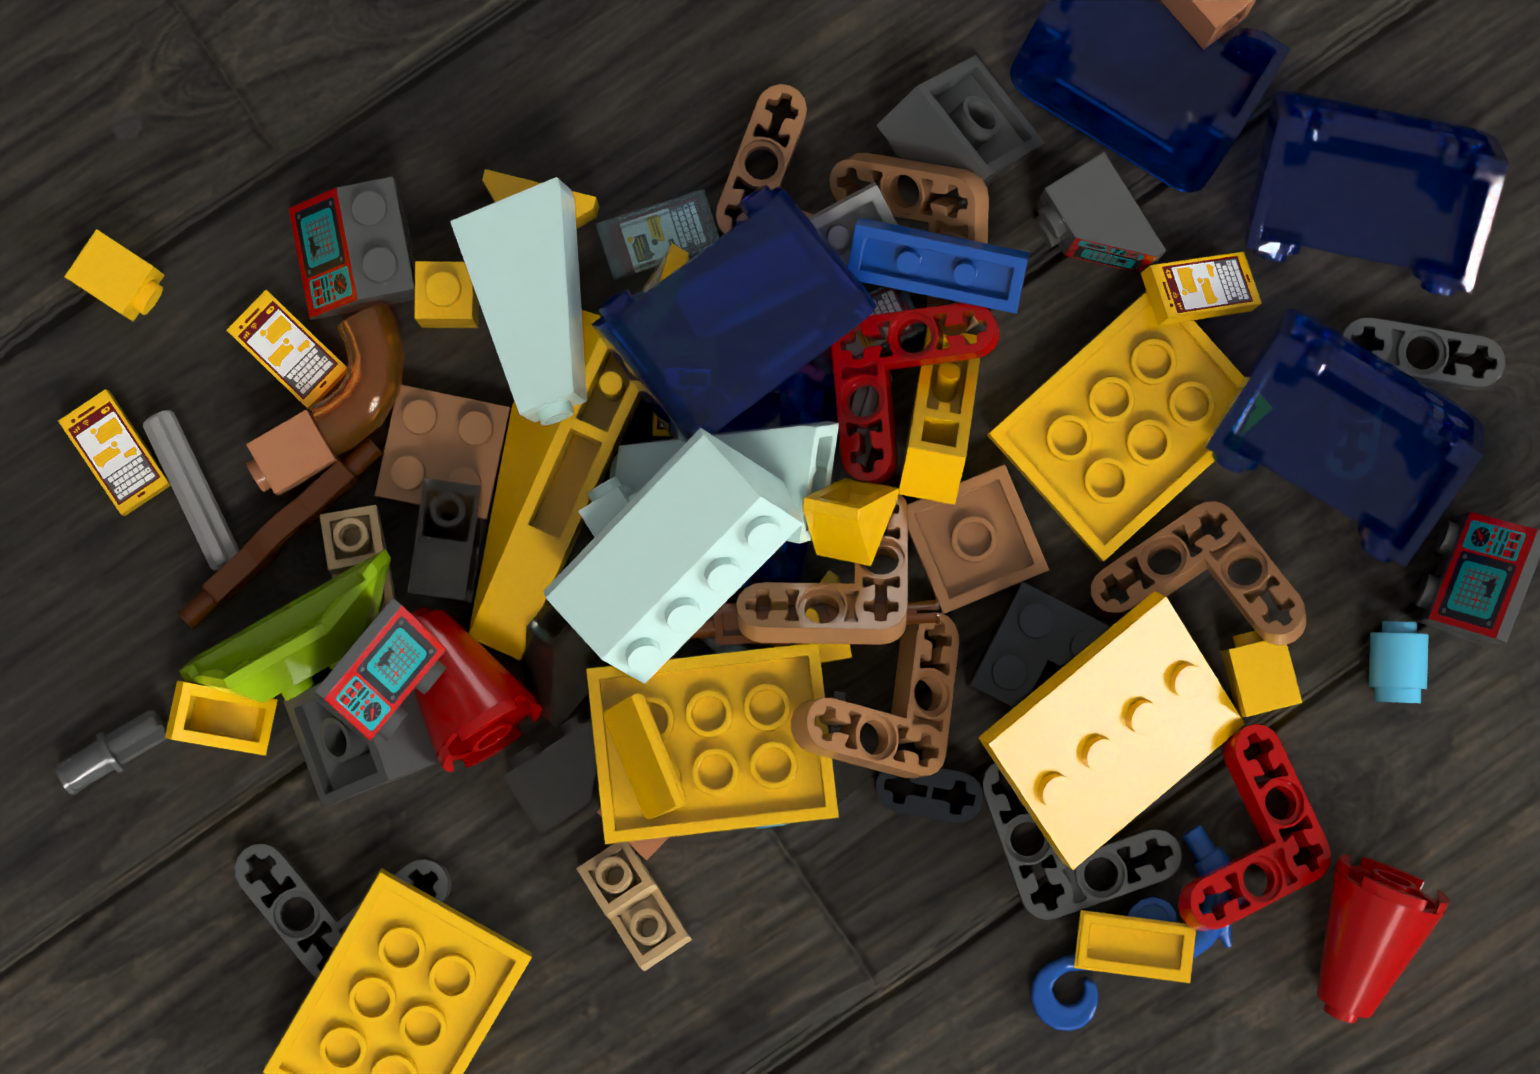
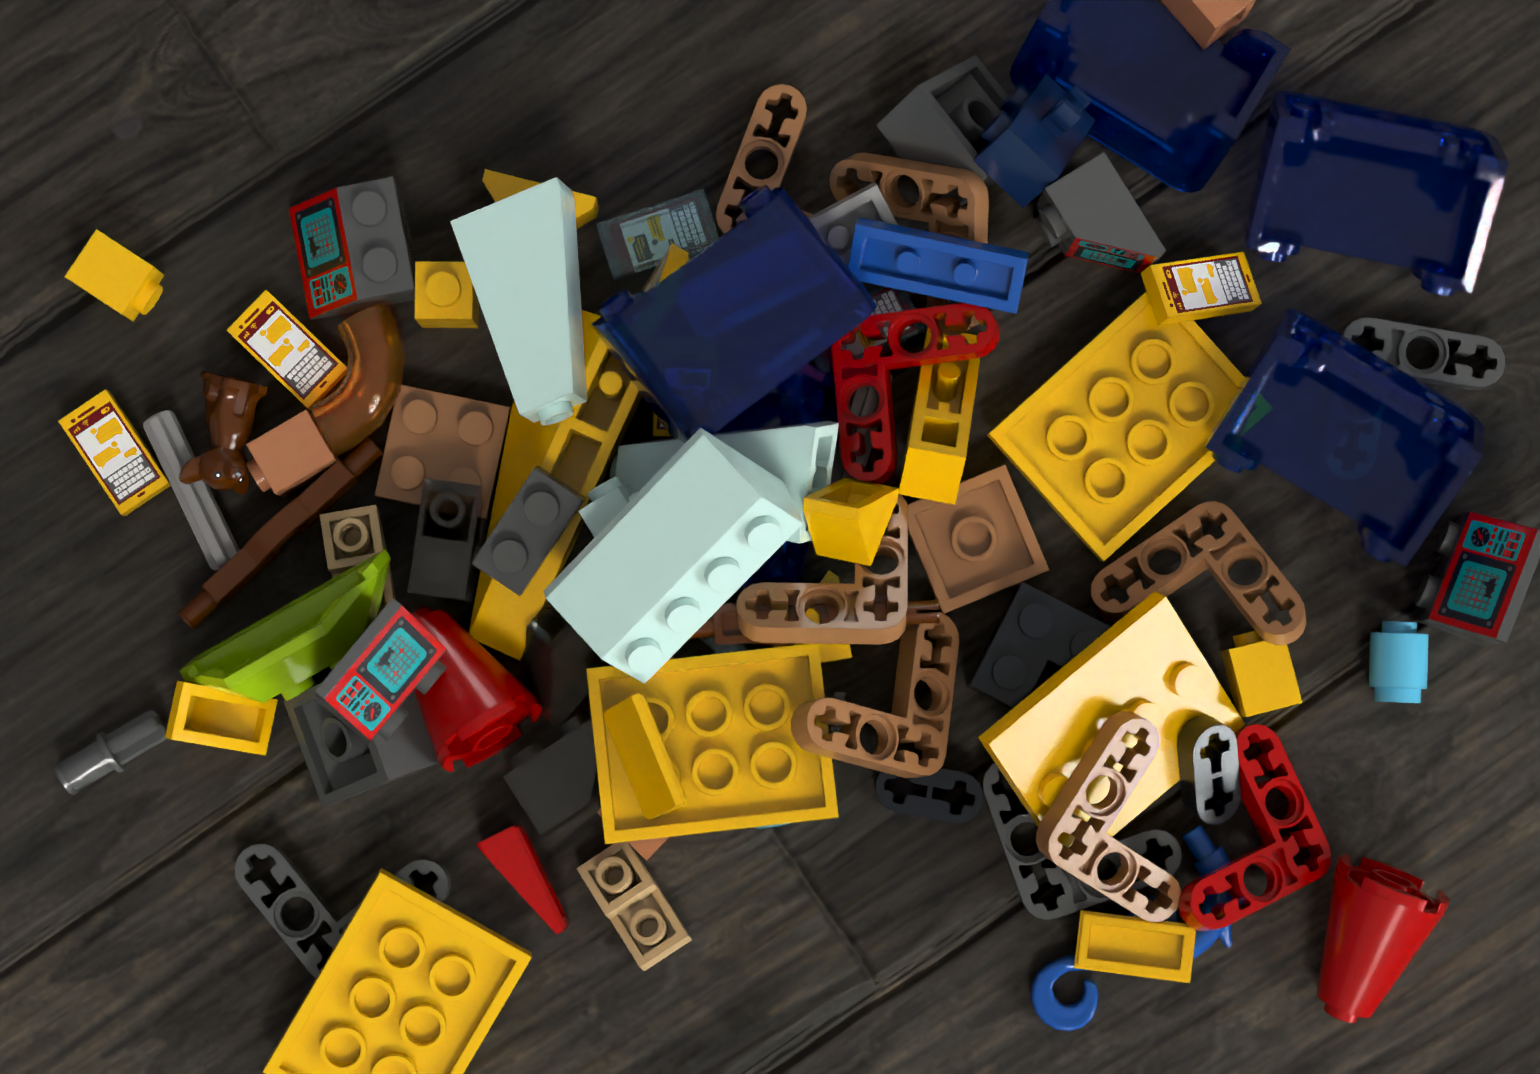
none -> reddish brown animal [179,371,268,495]
none -> dark grey plate [471,466,586,596]
none -> red slope [476,824,570,934]
none -> dark blue brick [973,73,1095,208]
none -> medium nougat beam [1036,711,1181,922]
none -> beam [1177,715,1241,825]

